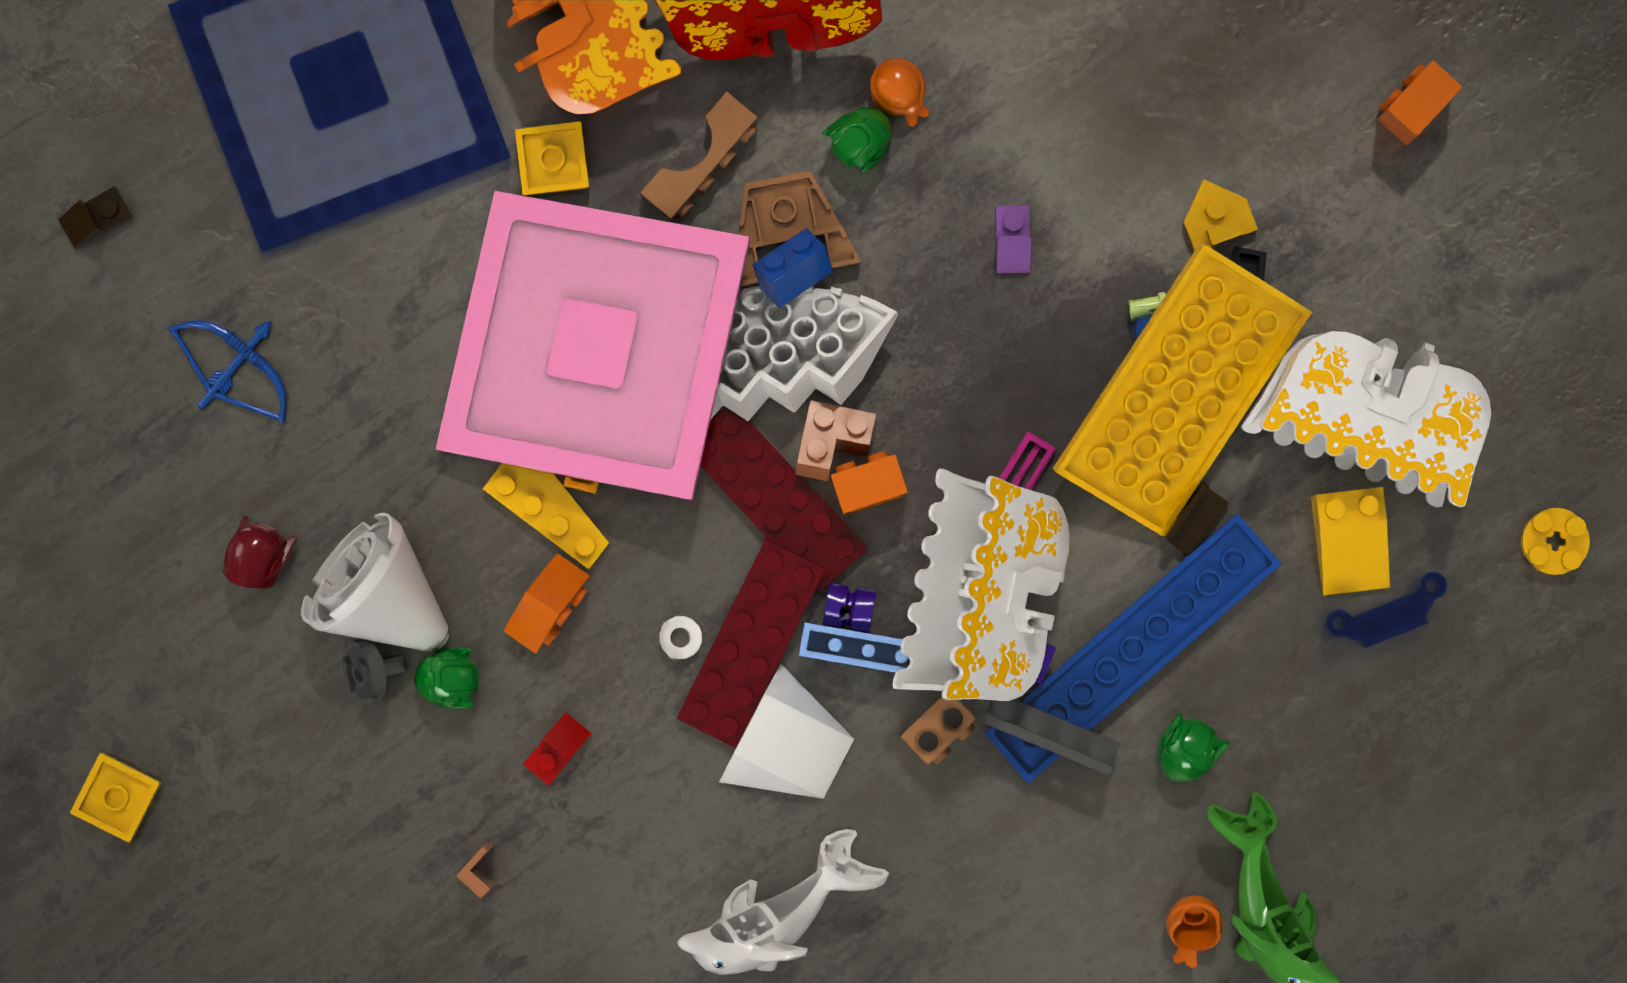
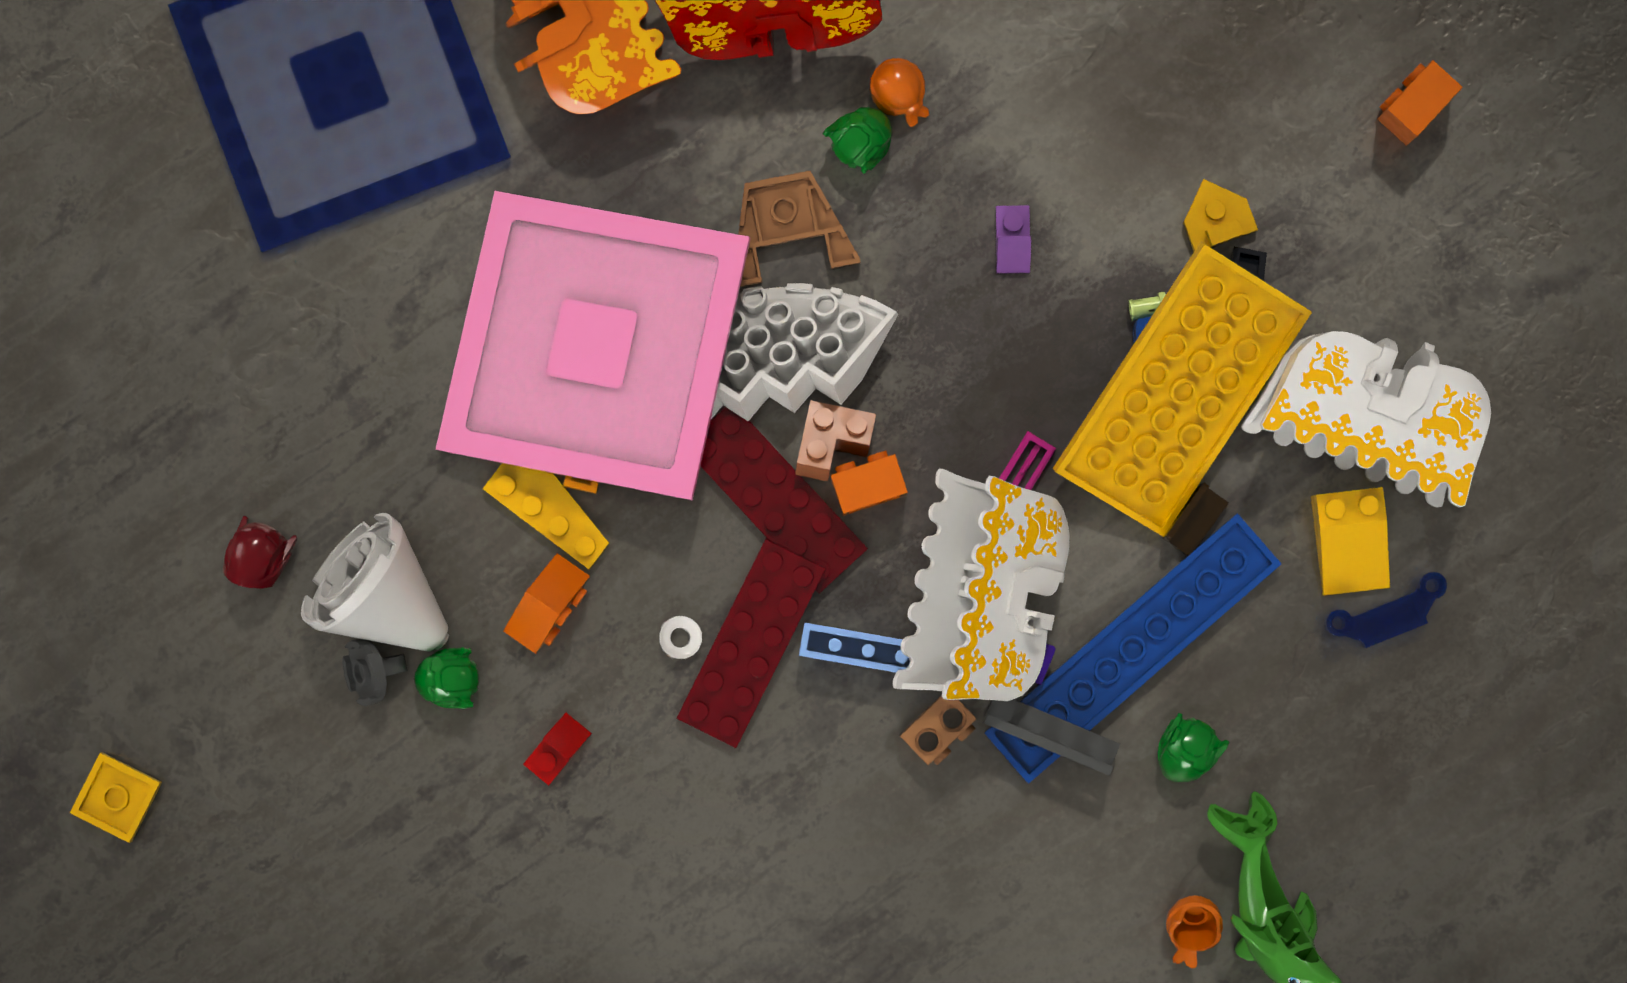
dark brown slope [58,186,133,249] -> none
blue piece [168,320,286,424] -> none
nougat panel [456,842,496,899] -> none
yellow plate [515,121,590,196] -> none
medium nougat arch [640,91,758,223] -> none
white animal [677,829,889,975] -> none
white wedge [719,663,854,799] -> none
blue brick [752,228,833,308] -> none
dark purple wheel [823,583,876,633] -> none
yellow plate [1520,508,1590,575] -> none

